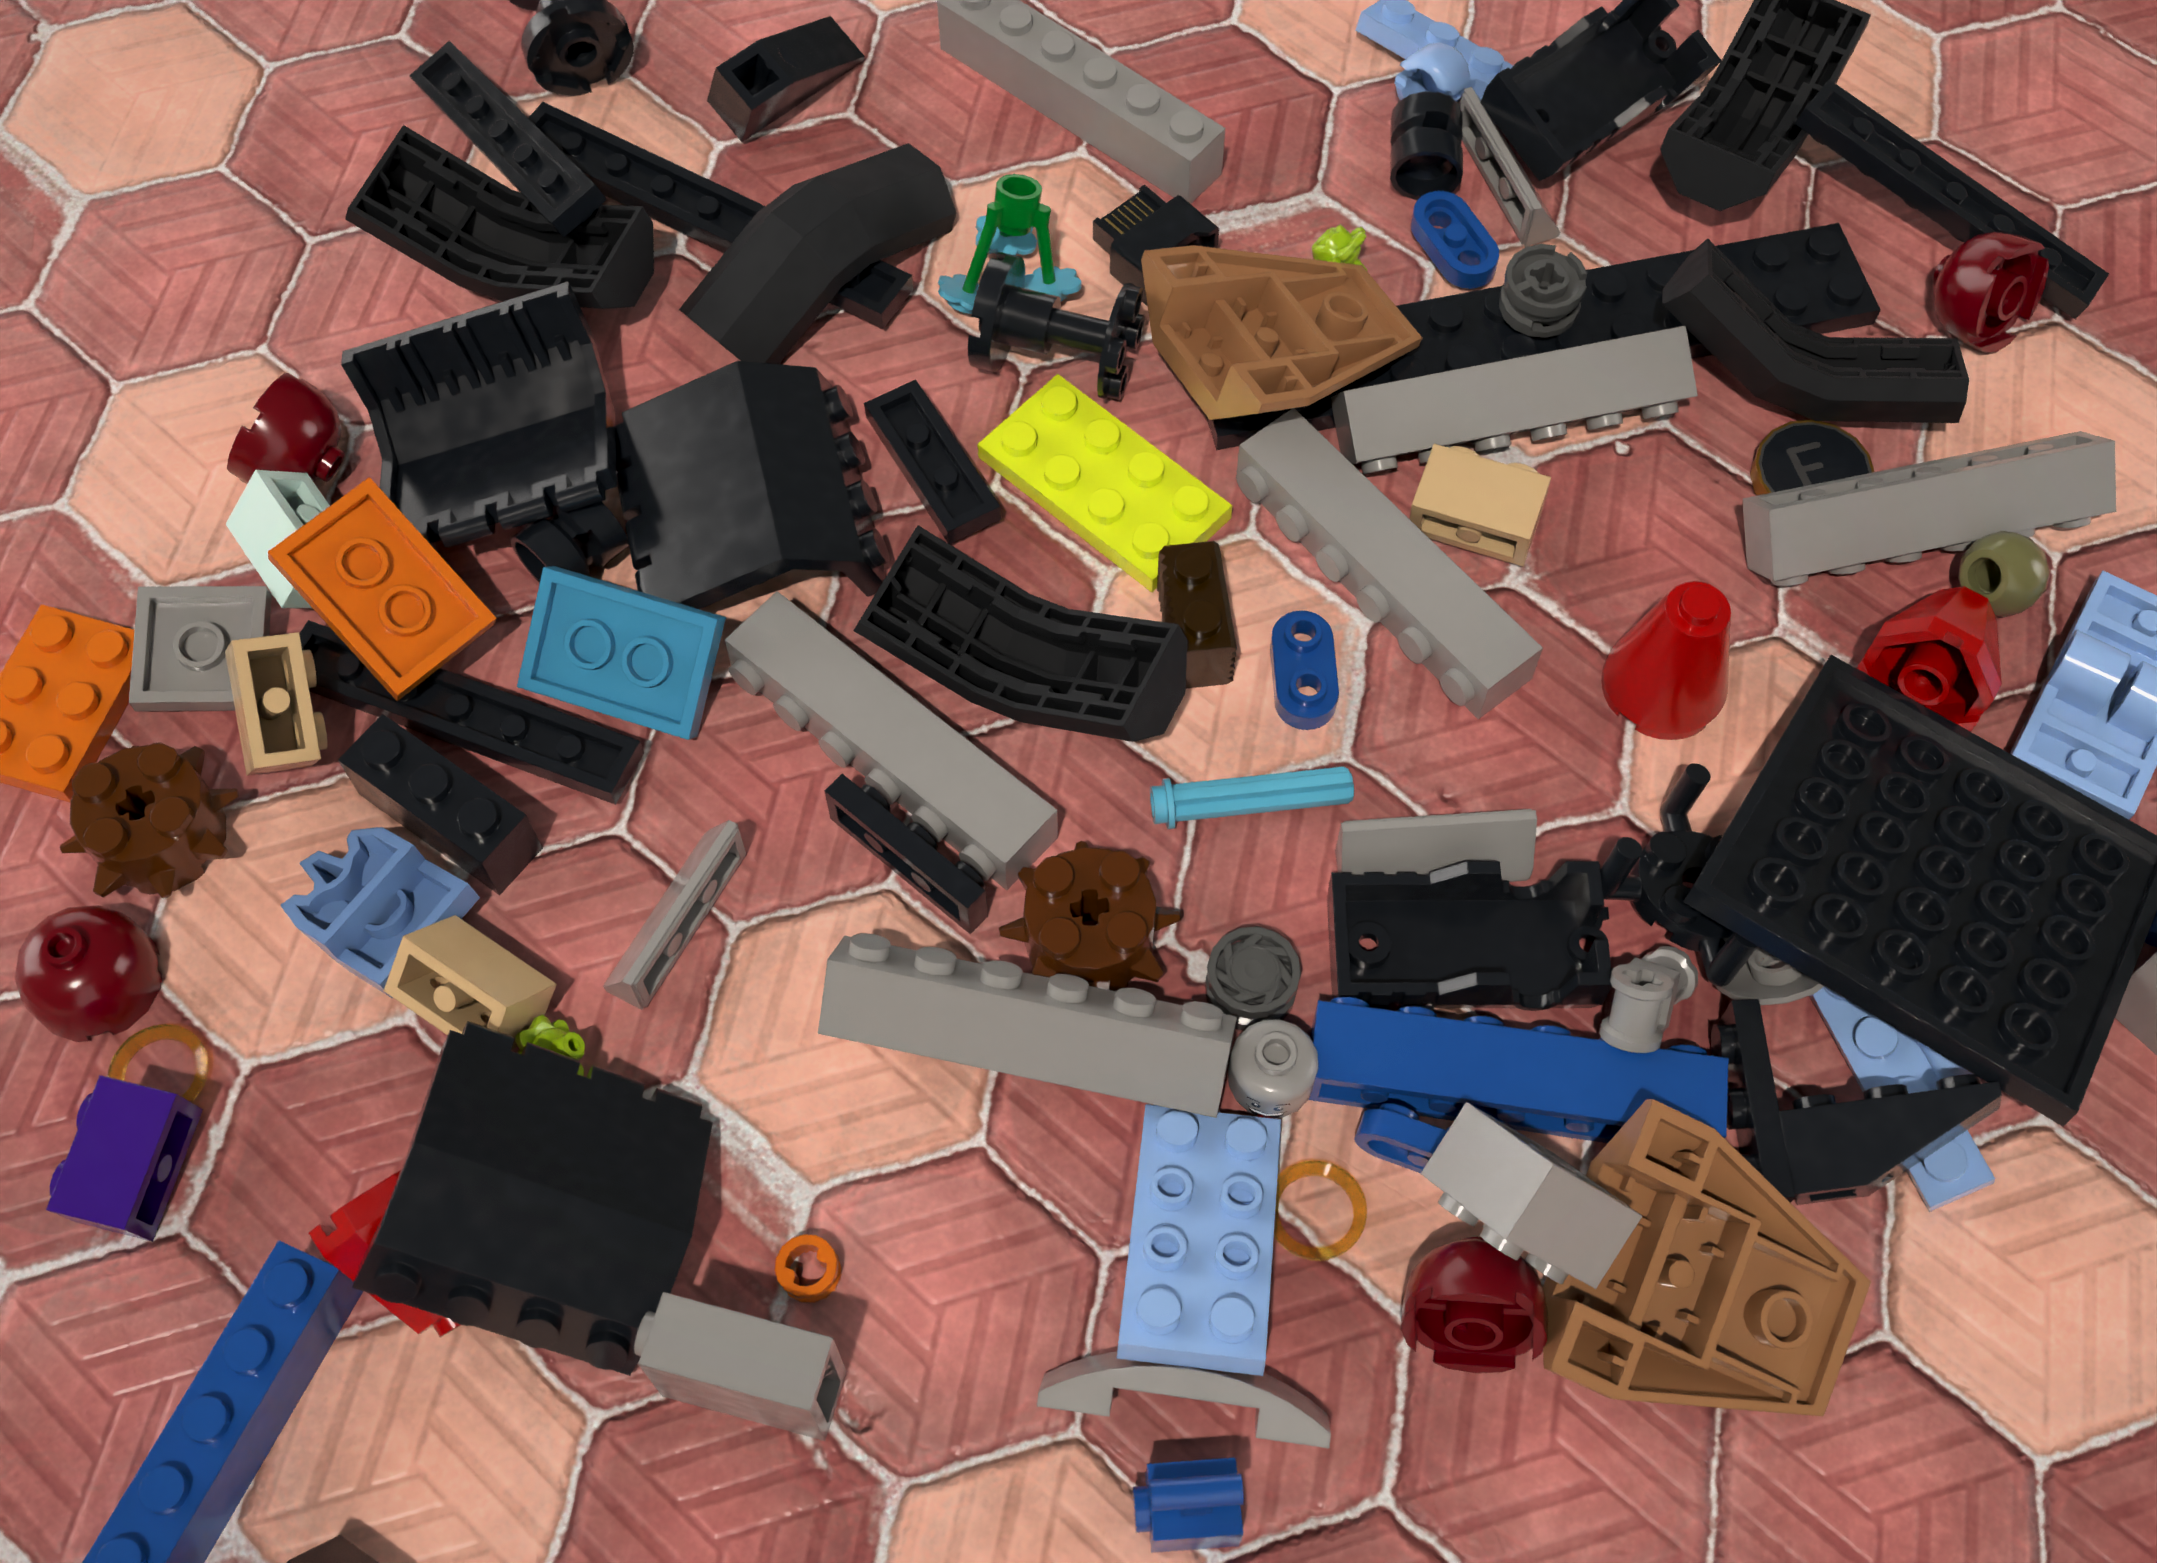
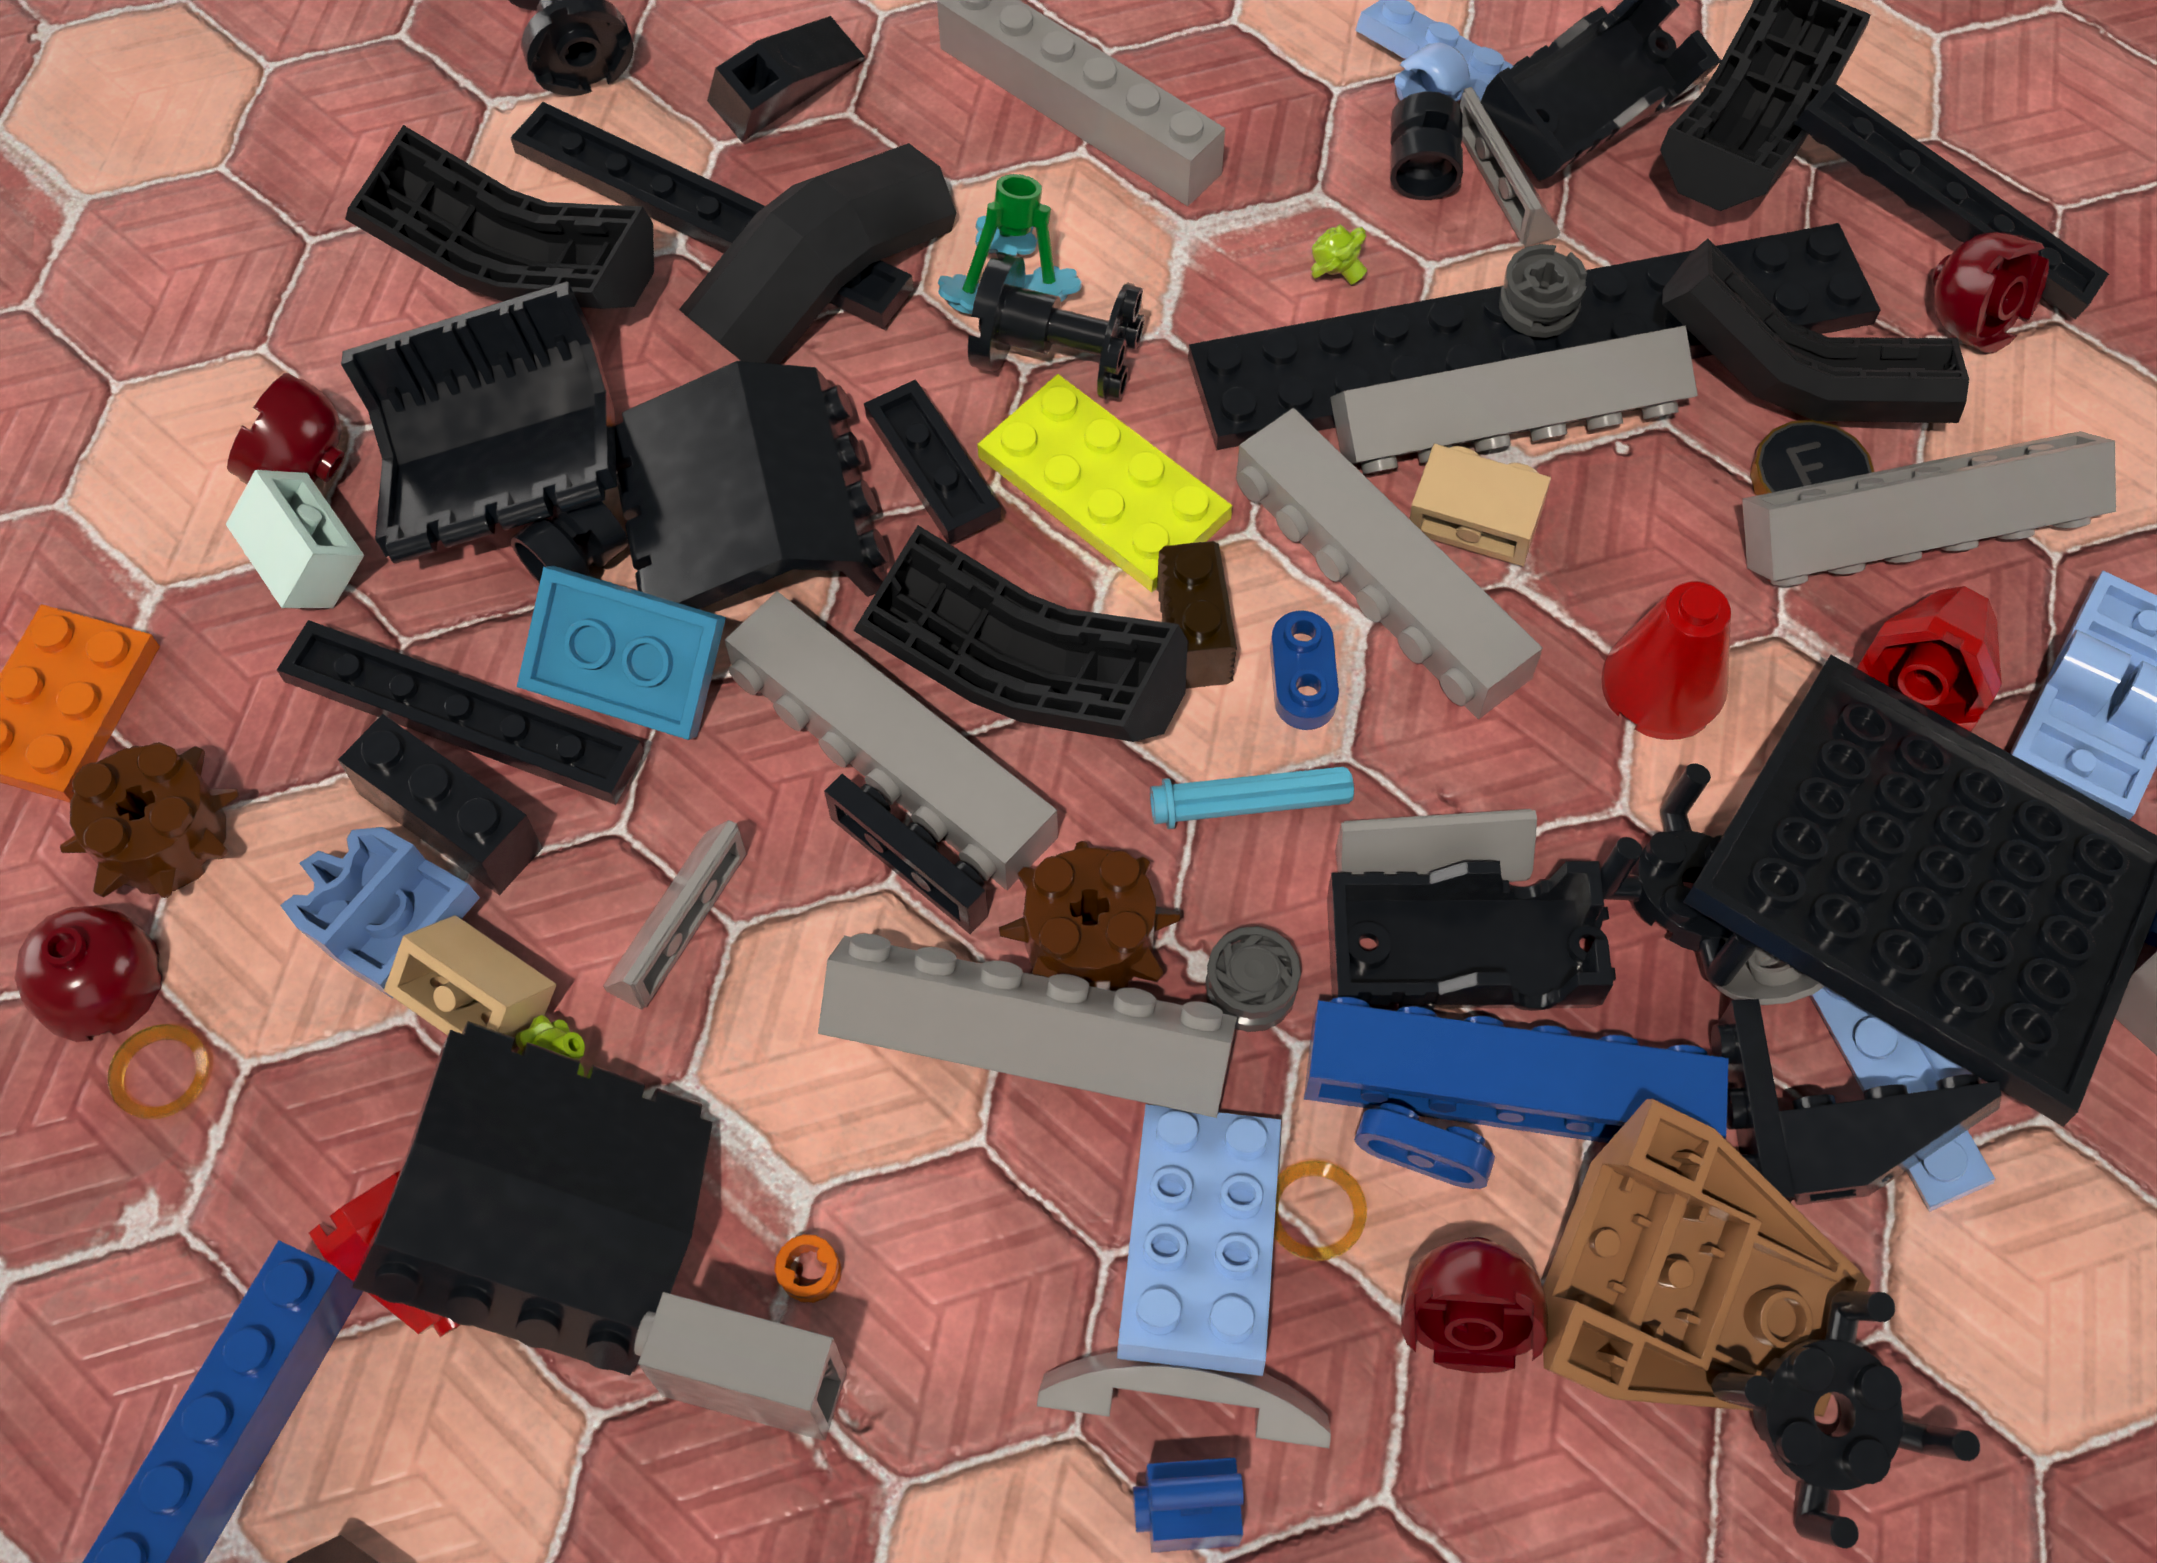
dark purple brick [46,1075,203,1242] -> none
light grey plate [129,586,272,712] -> none
tan brick [225,632,327,776] -> none
orange plate [268,477,497,701] -> none
black plate [409,41,607,237] -> none
black piece [1093,184,1219,306] -> none
medium nougat wedge [1141,245,1422,420] -> none
light grey head [1228,1019,1319,1118] -> none
blue plate [1411,191,1499,289] -> none
light grey brick [1421,1102,1642,1289] -> none
light grey connector [1599,946,1698,1053] -> none
olive piece [1958,531,2050,617] -> none
none -> black plate [1712,1291,1980,1549]

